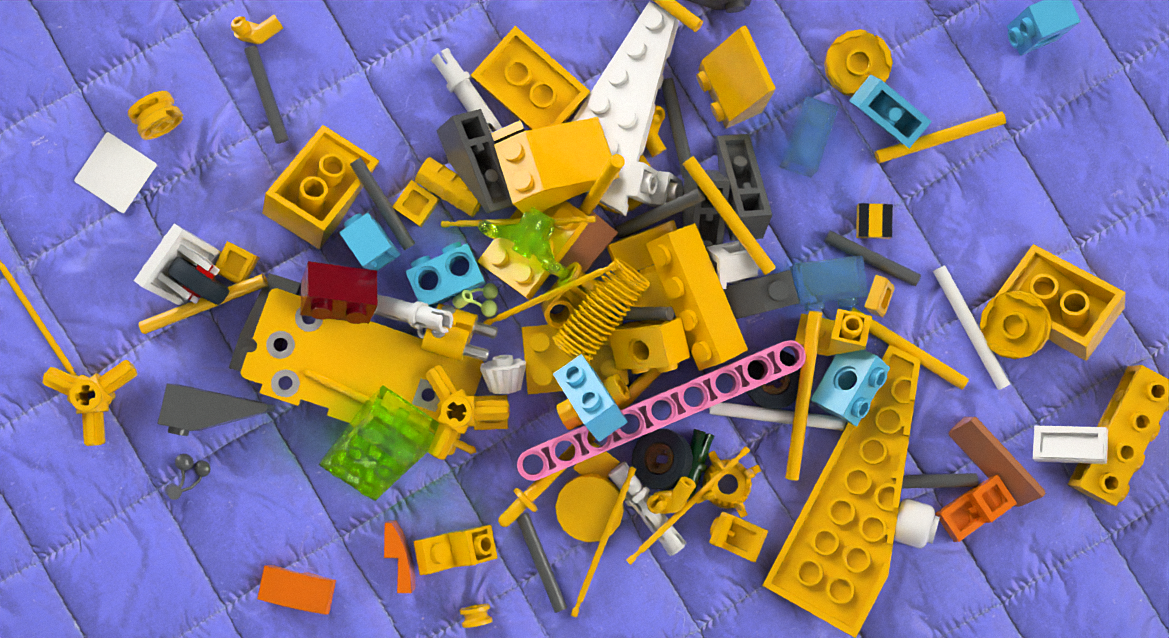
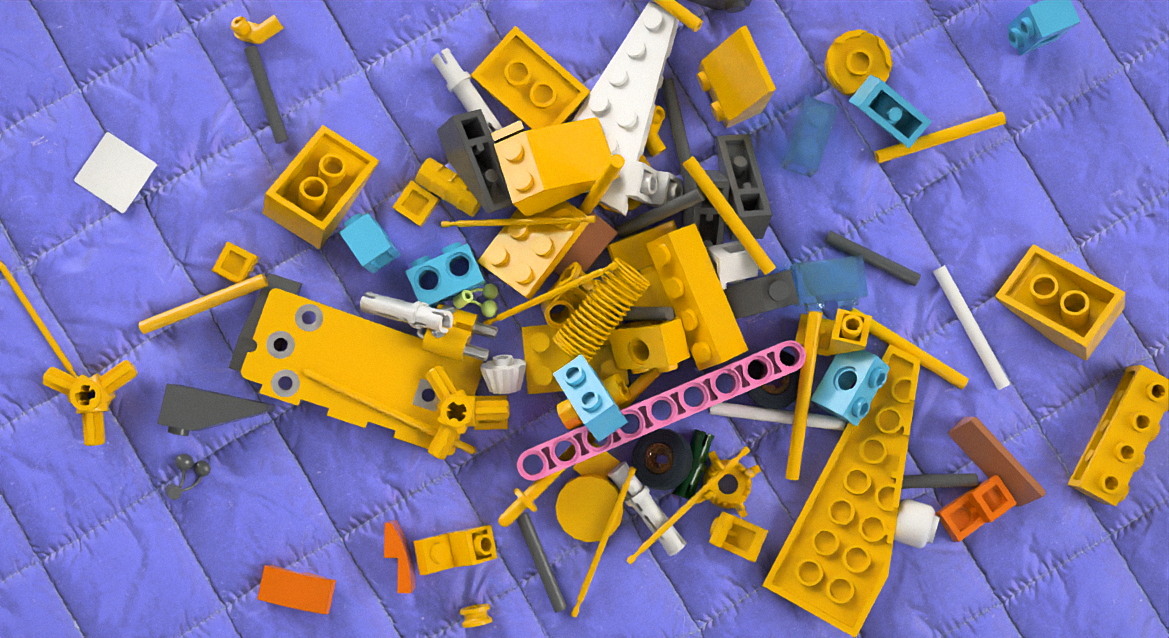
yellow wheel [127,91,184,140] -> none
white plate [134,223,230,306] -> none
dark red brick [300,261,378,324] -> none
clear neon green slope [319,385,439,501] -> none
dark grey piece [350,157,415,250] -> none
clear neon green piece [477,207,569,279] -> none
yellow arm [647,476,696,514] -> none
tile [856,203,893,239] -> none
yellow tile [864,275,895,317] -> none
yellow tile [980,291,1052,359] -> none
white tile [1033,426,1108,464] -> none

